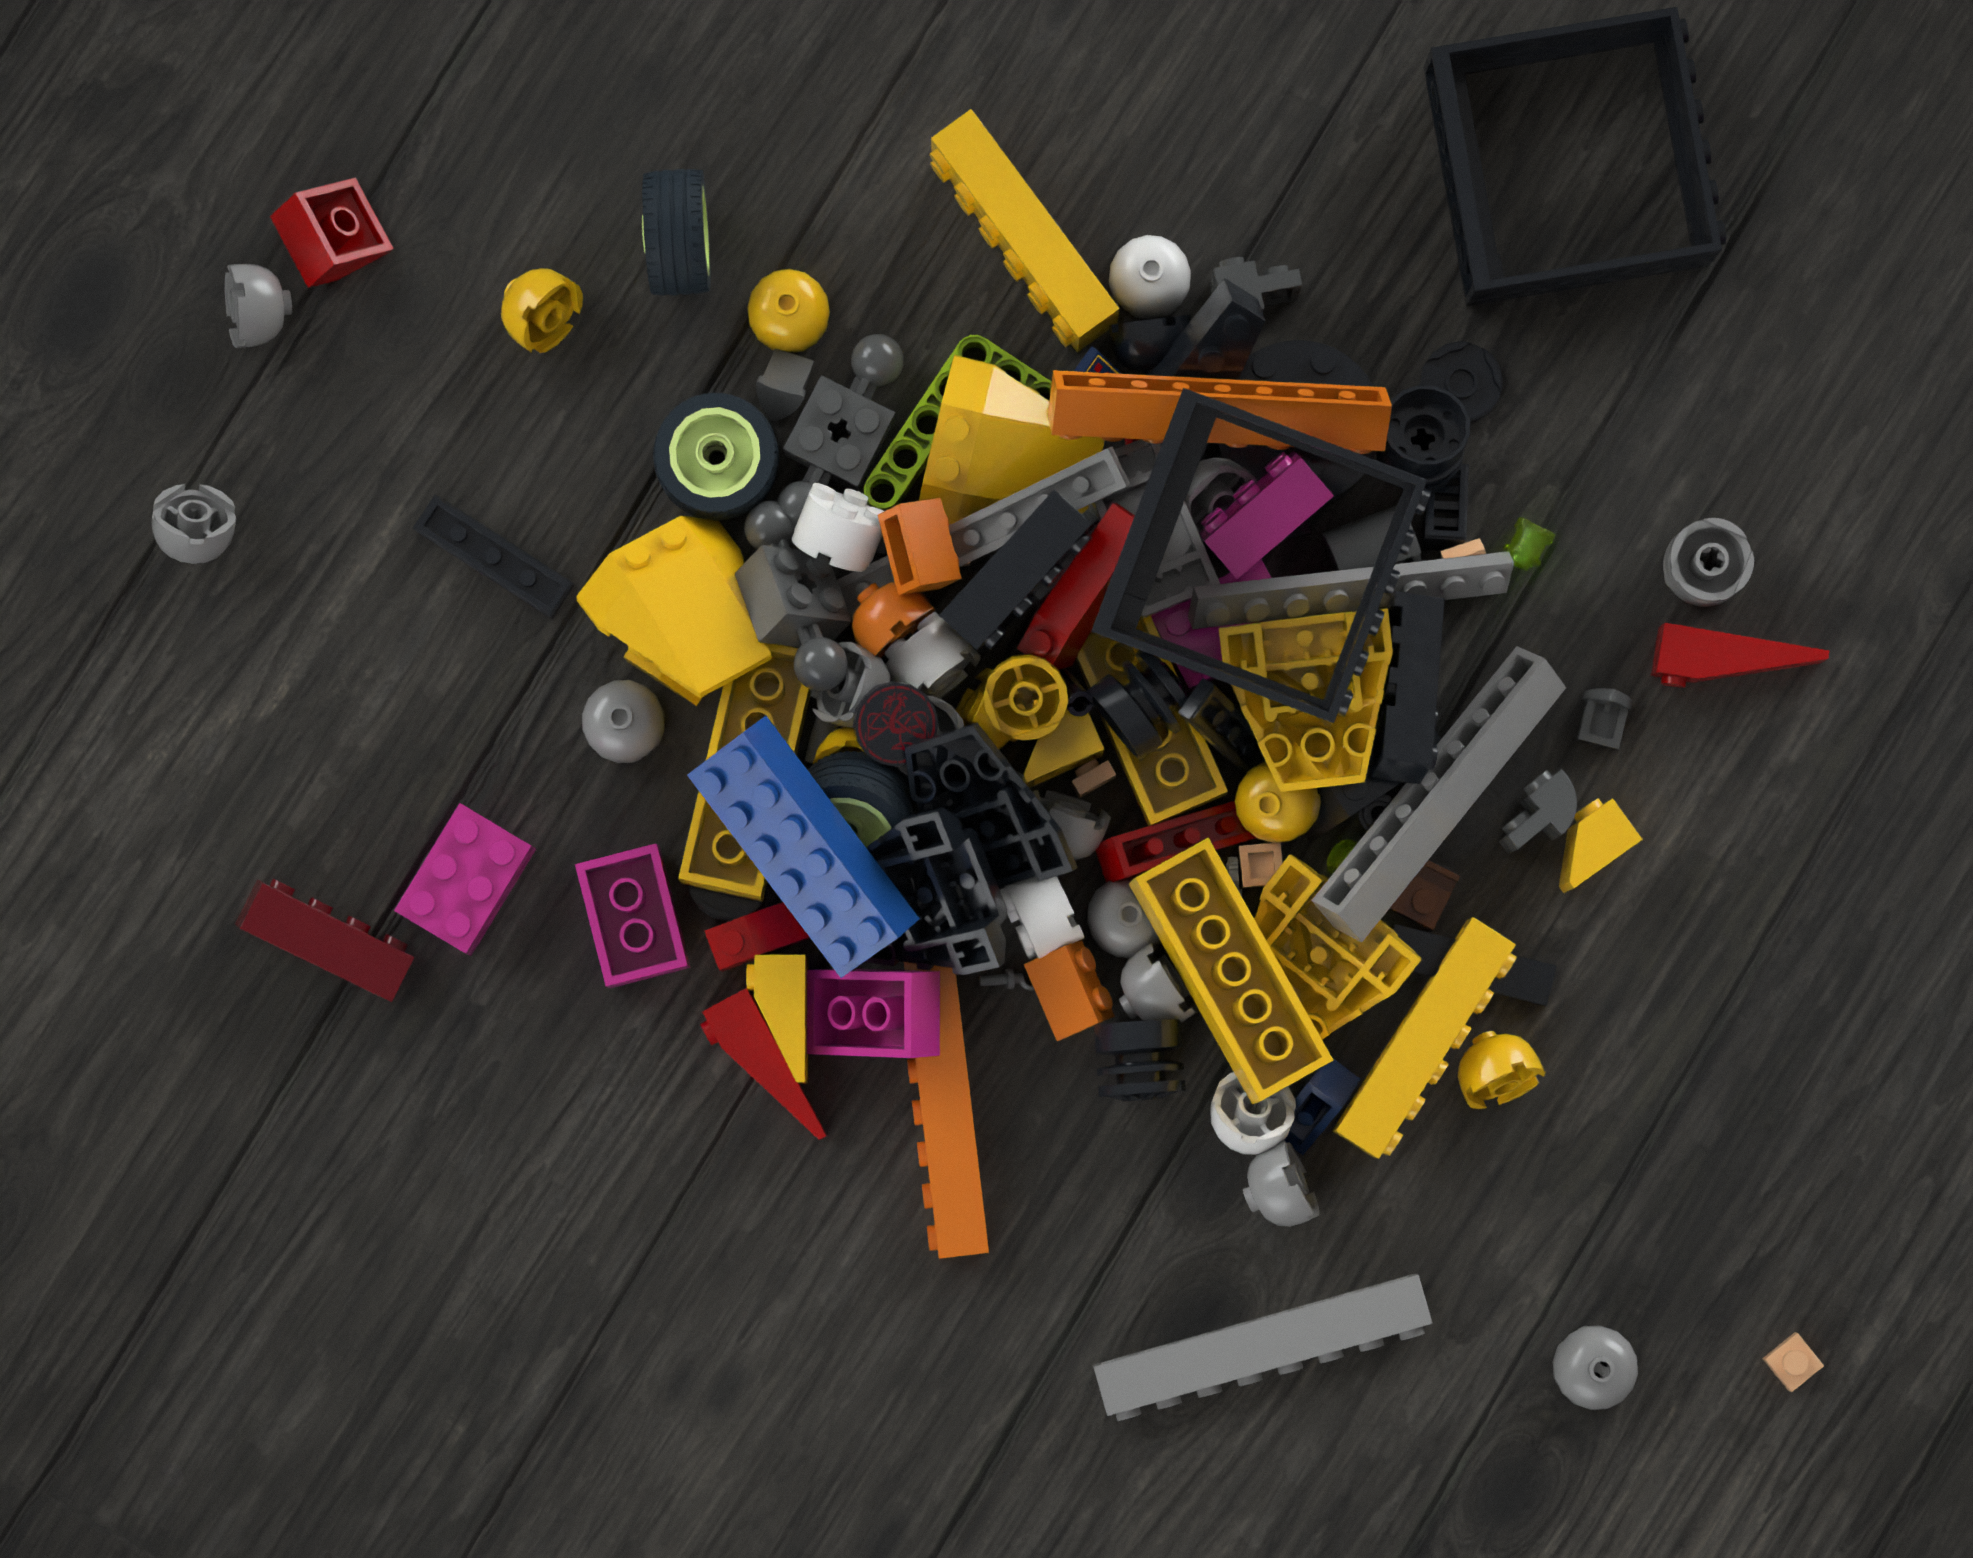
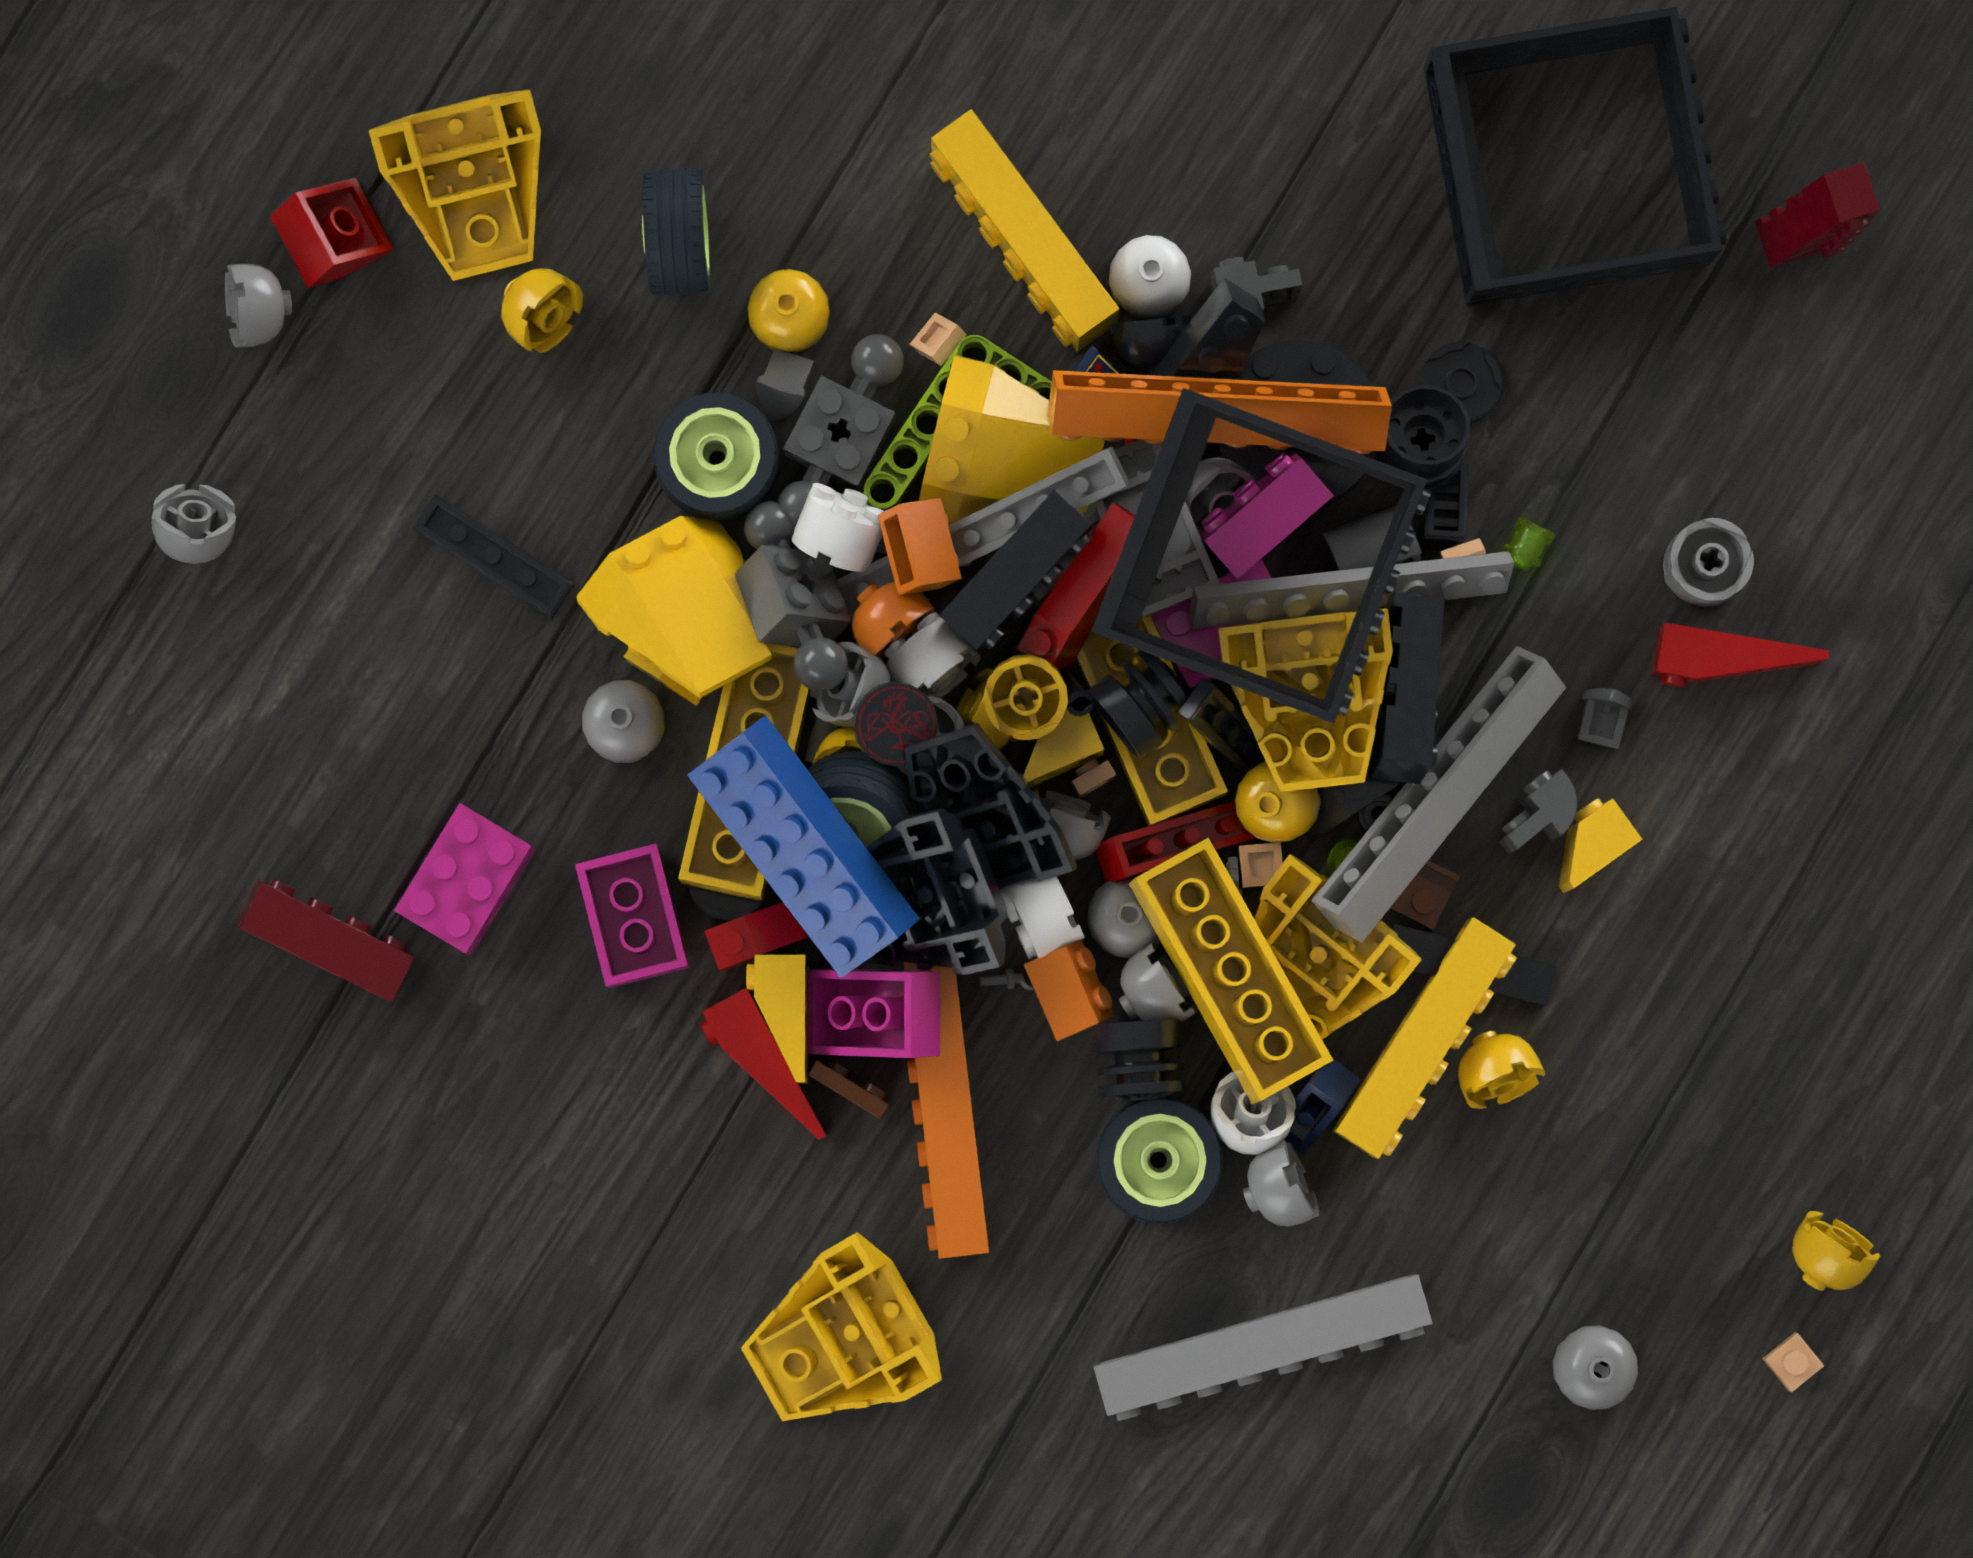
none -> yellow wedge [369,89,541,281]
none -> yellow wedge [741,1232,942,1421]
none -> reddish brown plate [808,1059,890,1120]
none -> light nougat plate [910,312,967,366]
none -> wheel [1095,1097,1223,1224]
none -> dark red wedge [1755,162,1880,268]
none -> yellow cylinder [1792,1211,1881,1291]

